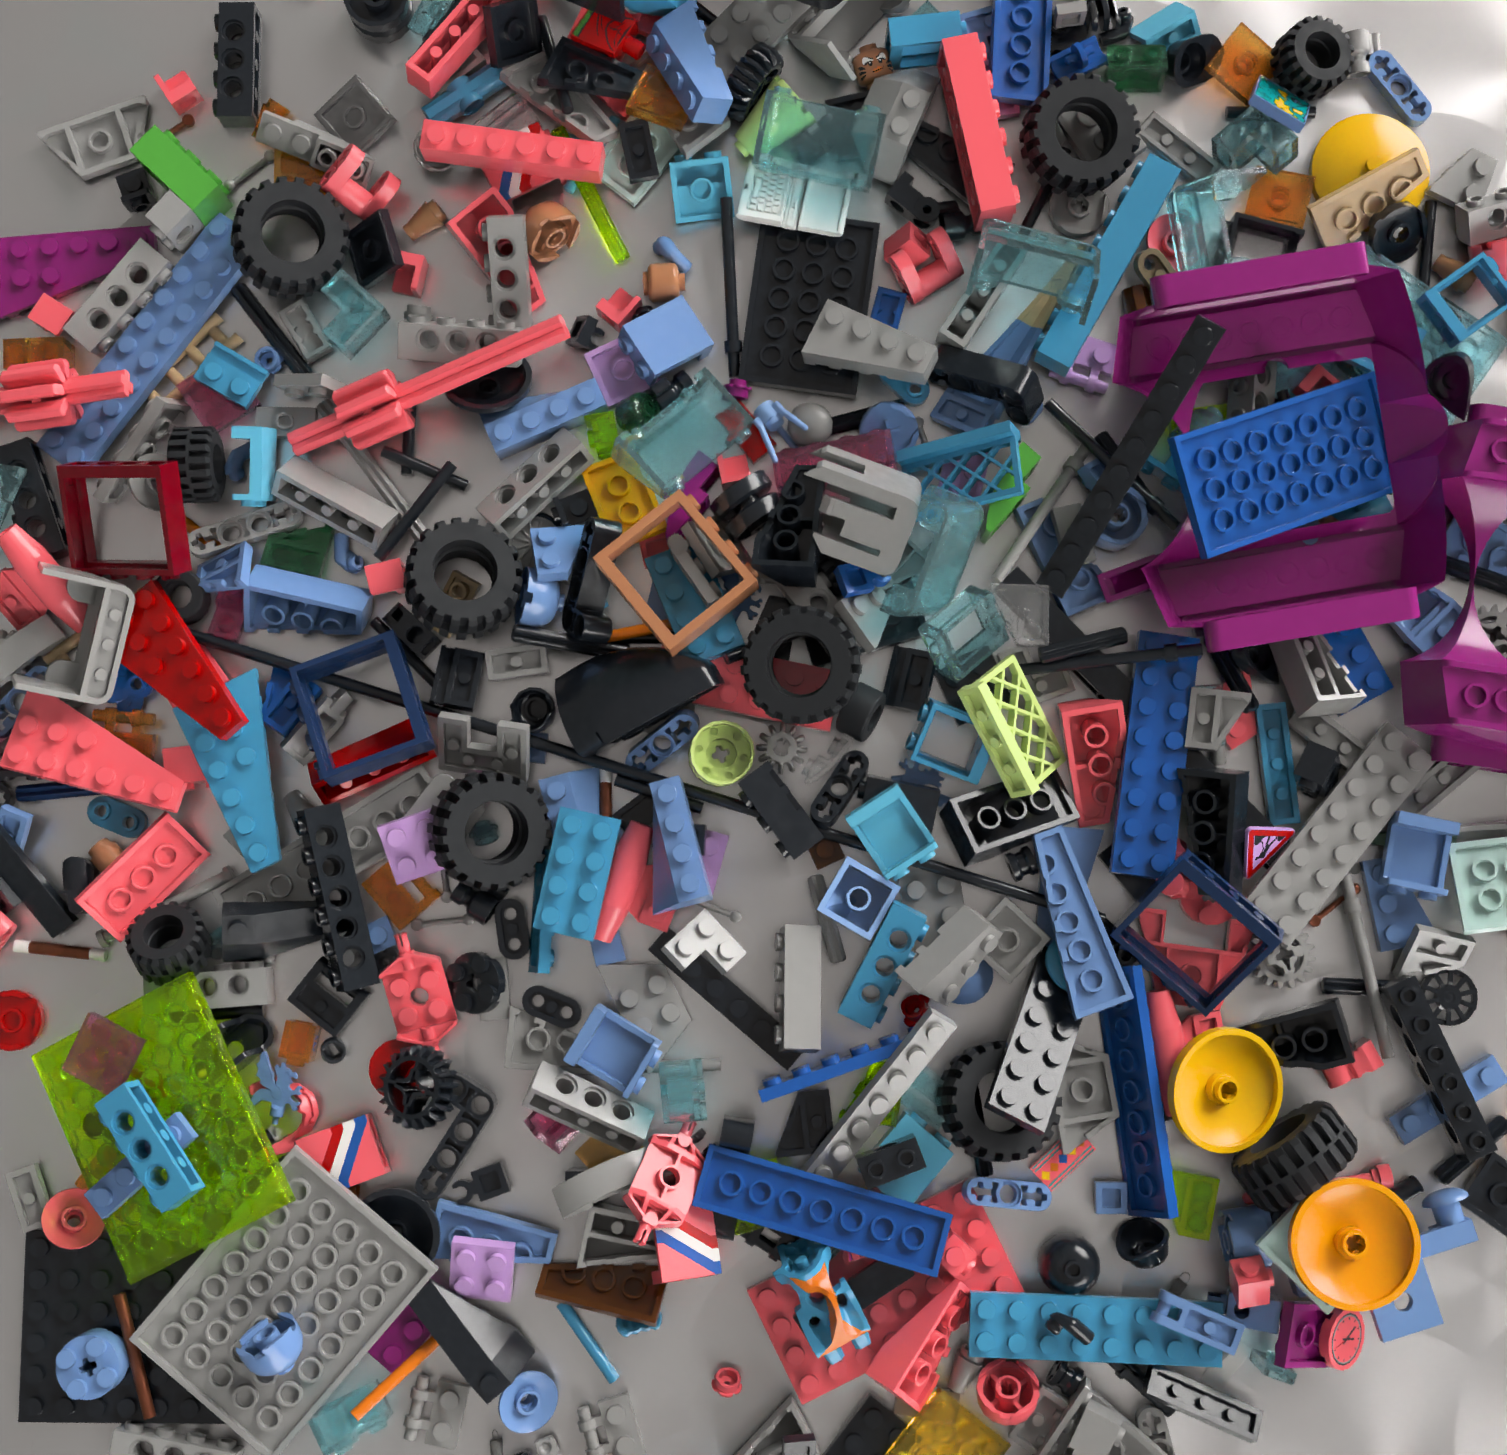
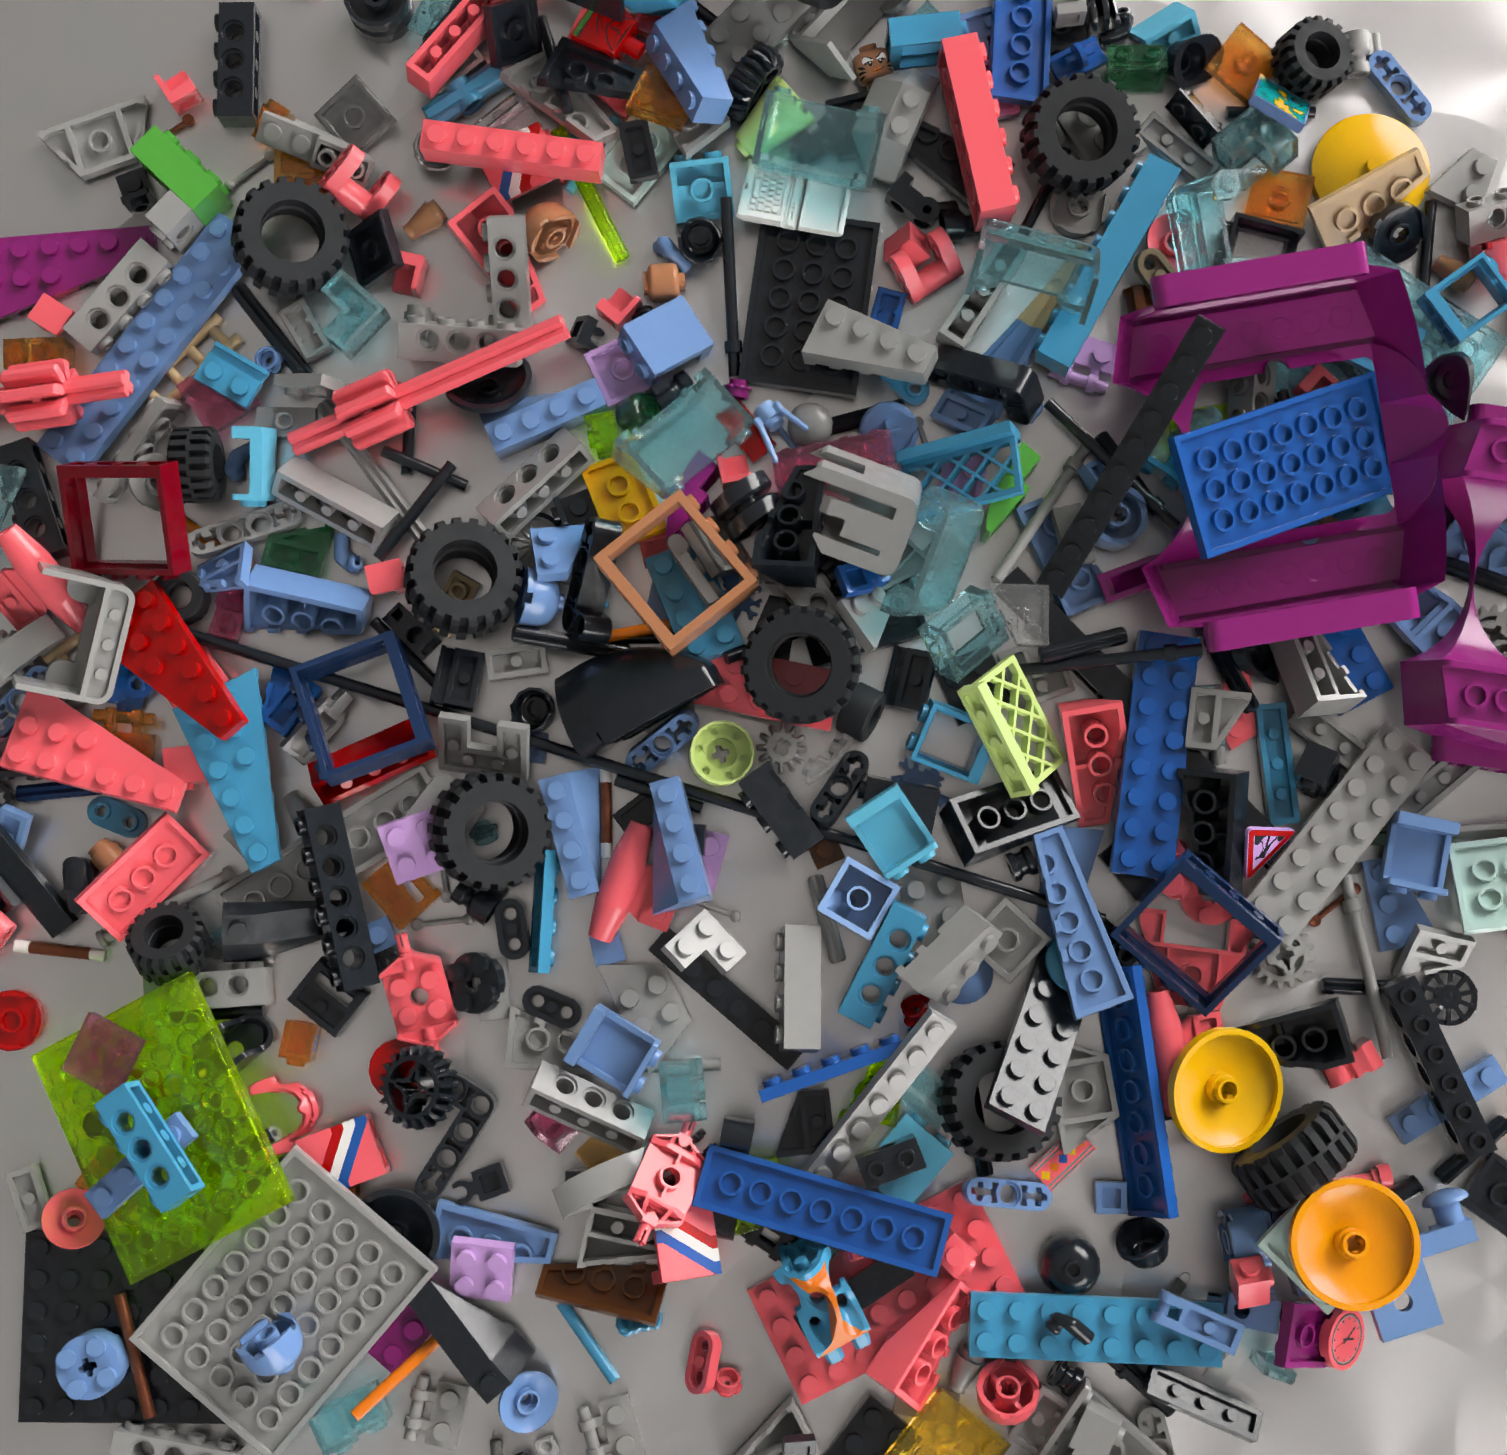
medium blue piece [236,1051,302,1125] -> none
black hinge [320,1037,346,1064] -> none
dark azure plate [532,806,622,942] -> none
clear neon green wing [1172,1169,1220,1241] -> none
none -> black hair [677,216,722,265]
none -> coral plate [685,1330,722,1394]
none -> black hinge [1165,88,1224,150]

